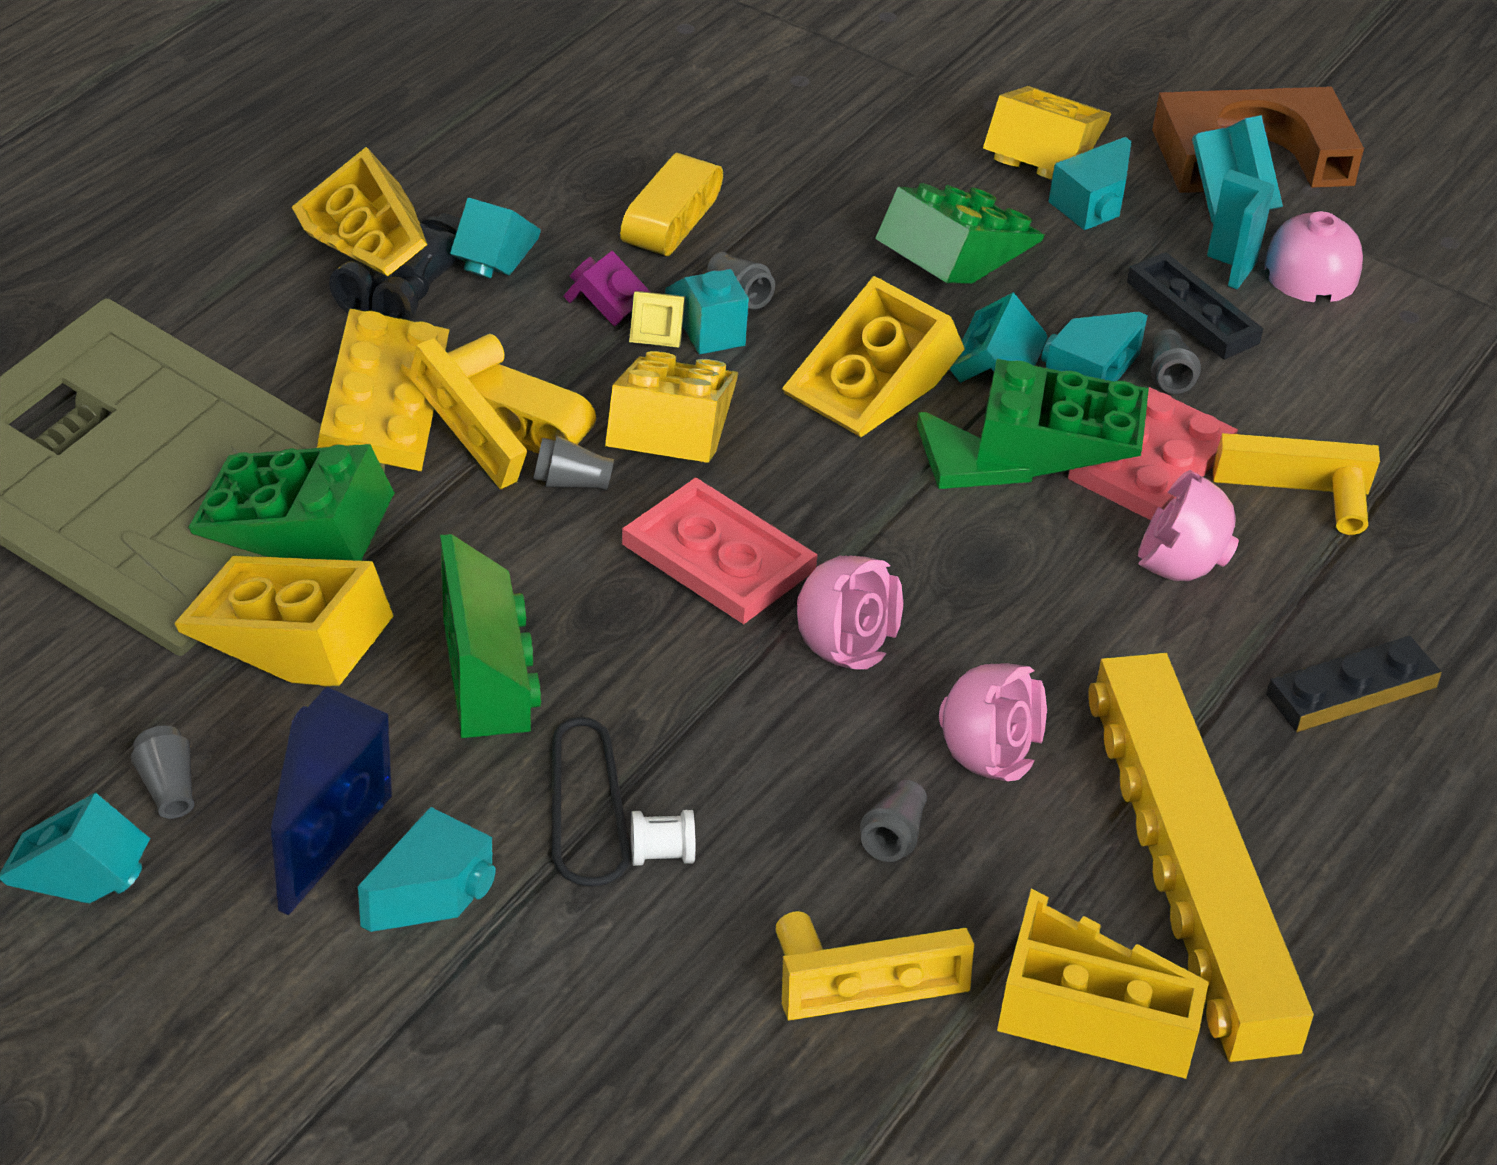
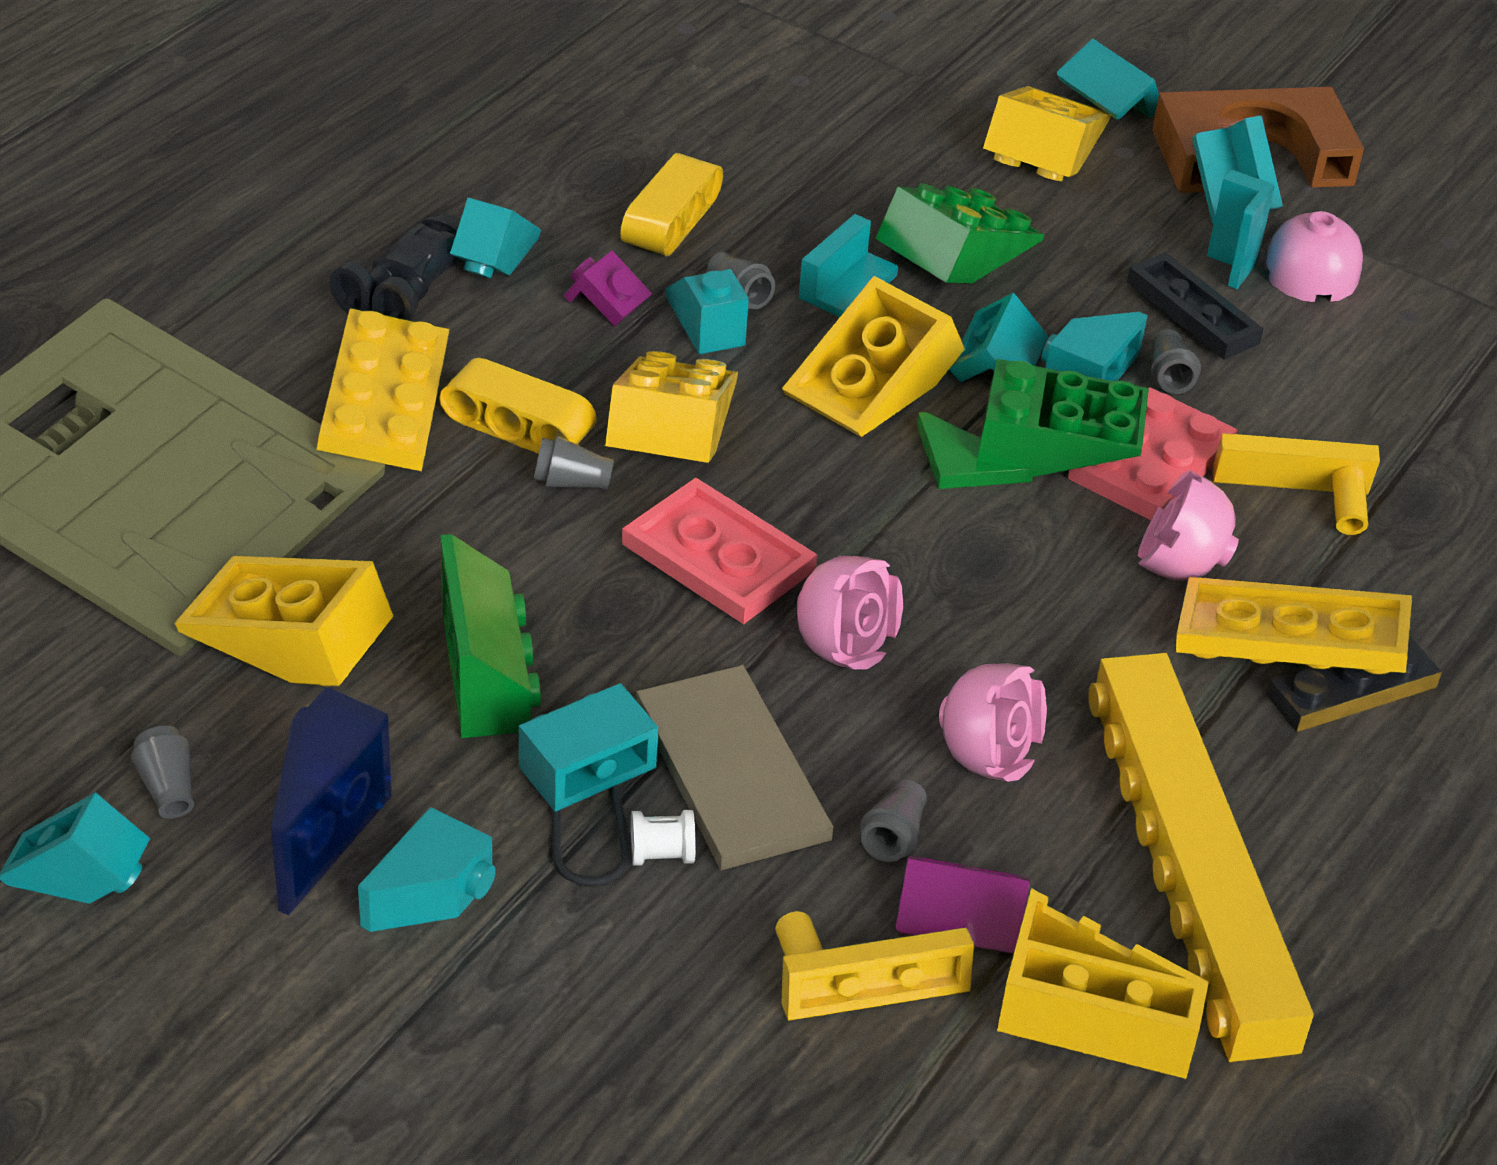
green slope [188,444,394,561] -> none
yellow wedge [292,147,427,276] -> none
yellow piece [408,334,527,490] -> none
light yellow tile [629,291,685,348] -> none
teal slope [1049,137,1131,230] -> none
none -> teal brick [519,683,658,812]
none -> dark tan tile [636,665,833,871]
none -> teal panel [799,214,898,317]
none -> magenta panel [896,855,1030,953]
none -> teal panel [1057,38,1159,119]
none -> yellow plate [1176,577,1412,674]

